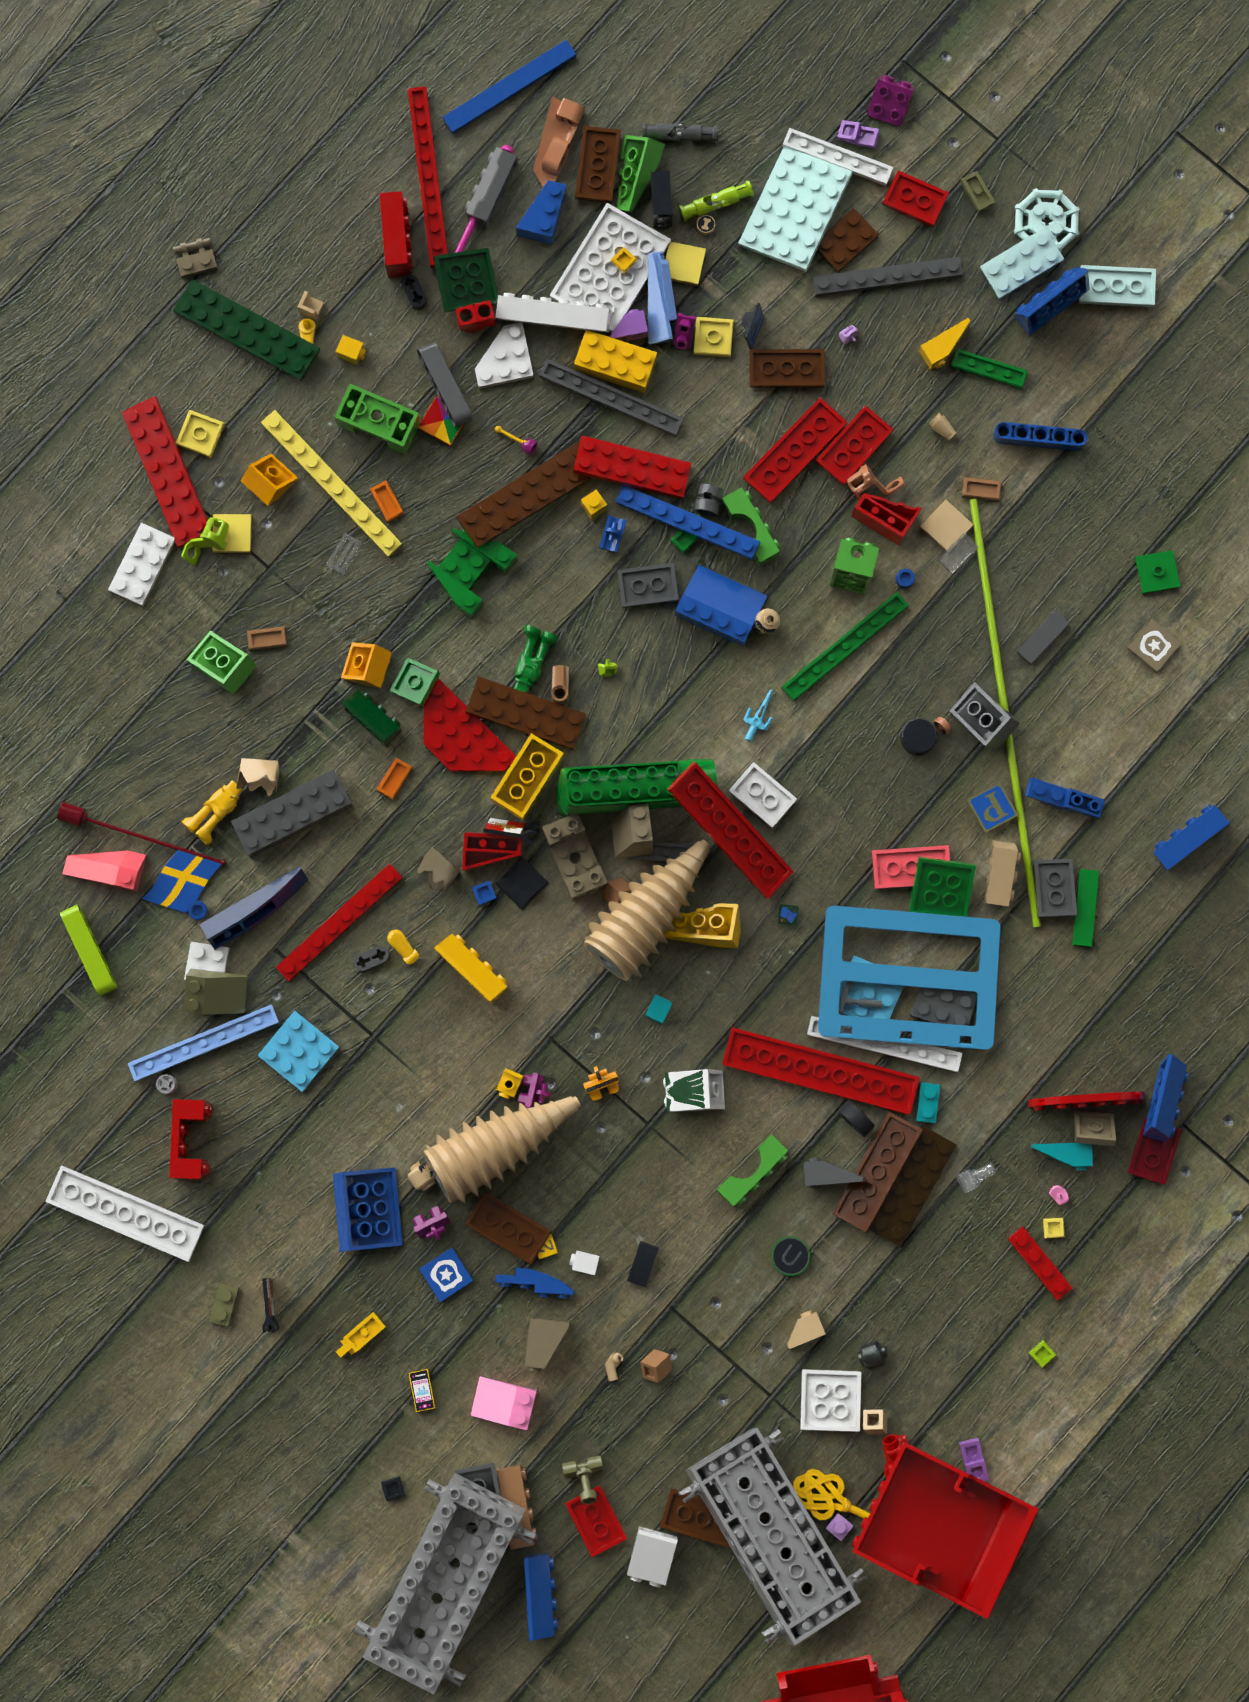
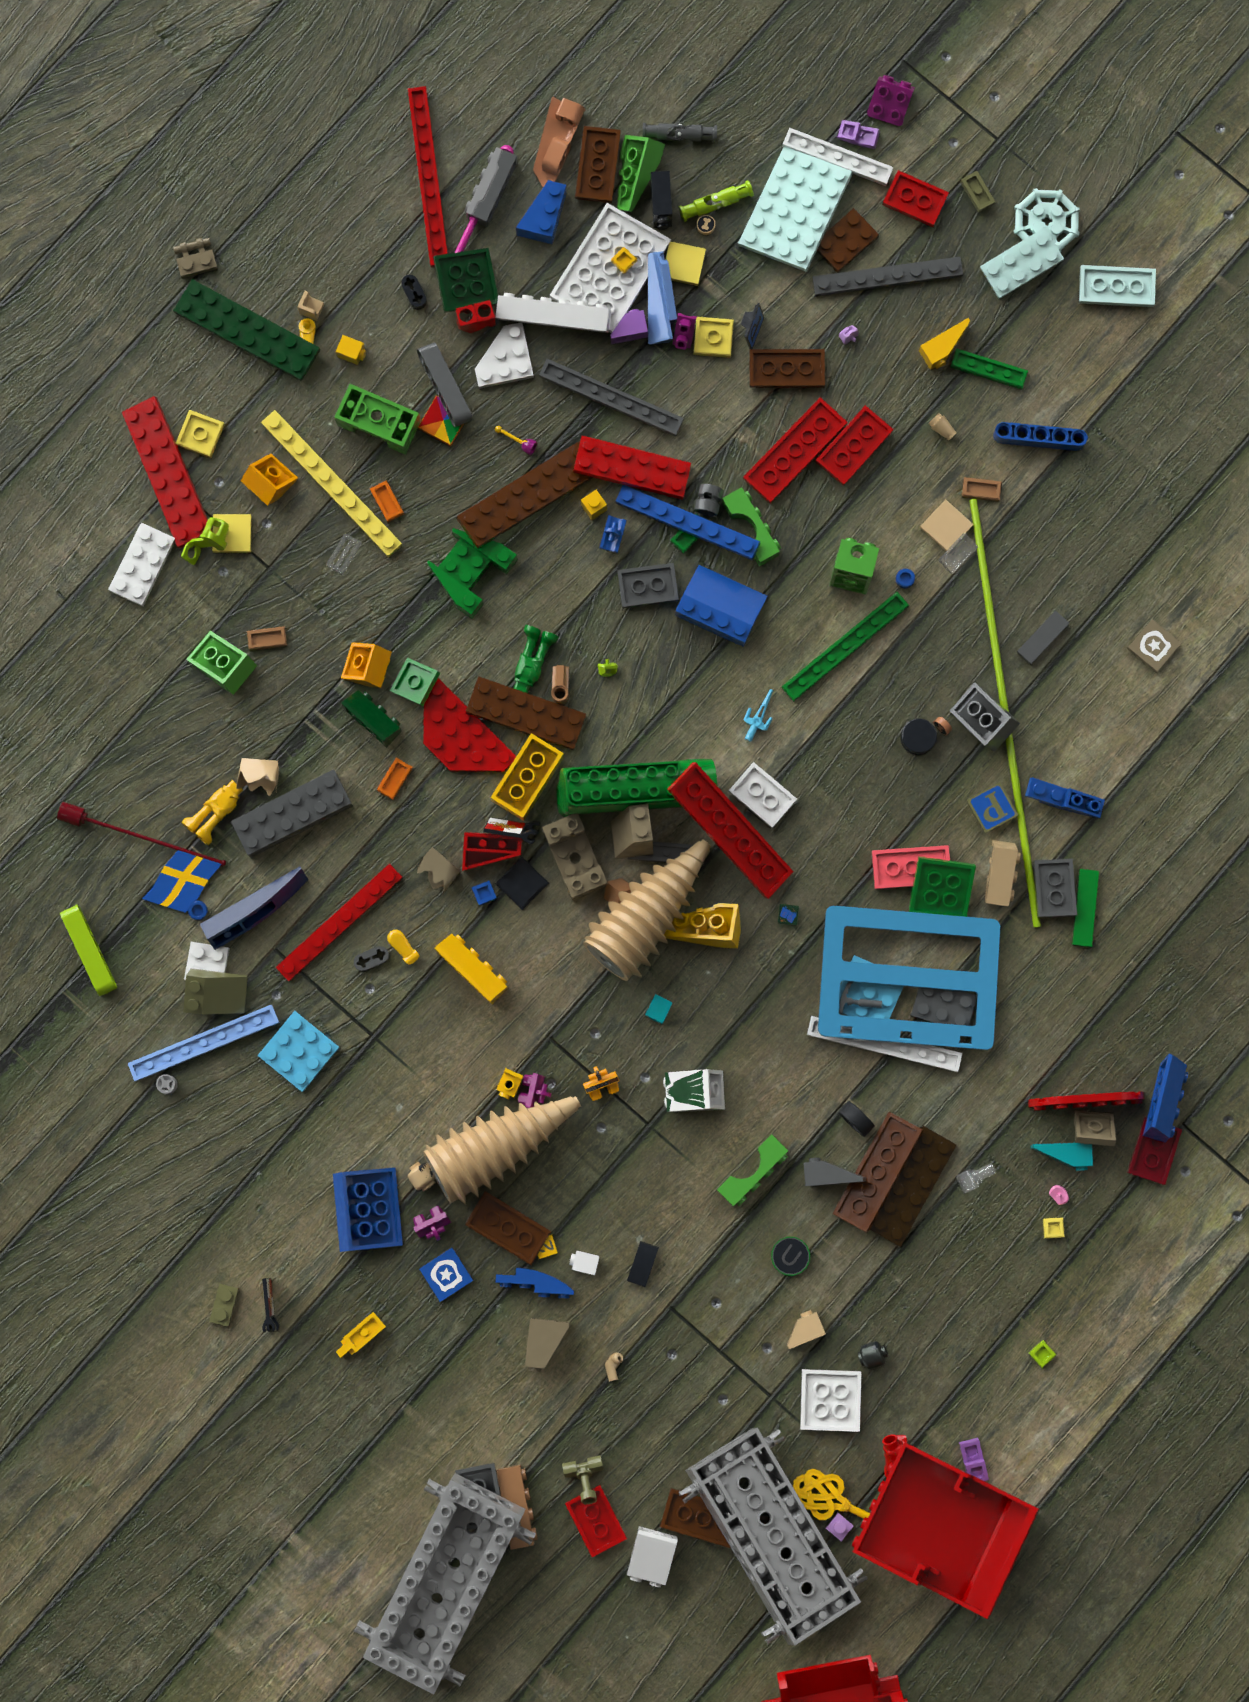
white plate [45,1165,205,1262] -> none
coral wedge [62,850,147,892] -> none
red plate [169,1099,213,1180] -> none
red brick [379,191,413,278] -> none
black tile [381,1476,406,1501] -> none
tile [409,1369,436,1412] -> none
blue tile [442,40,577,134] -> none
bright pink slope [471,1376,537,1430] -> none
blue slope [524,1553,558,1641] -> none
yellow brick [574,330,657,393] -> none
medium nougat panel [640,1349,672,1383] -> none
red plate [722,1027,920,1115] -> none
tan head [754,608,780,635] -> none
nougat piece [847,464,905,500] -> none
red wedge [851,493,922,545] -> none
tan brick [863,1410,887,1435] -> none
teal plate [916,1082,940,1123] -> none
red plate [1007,1226,1072,1300] -> none
blue slope [1015,267,1090,336] -> none
green plate [1135,550,1180,594] -> none
blue wedge [1153,804,1229,870] -> none

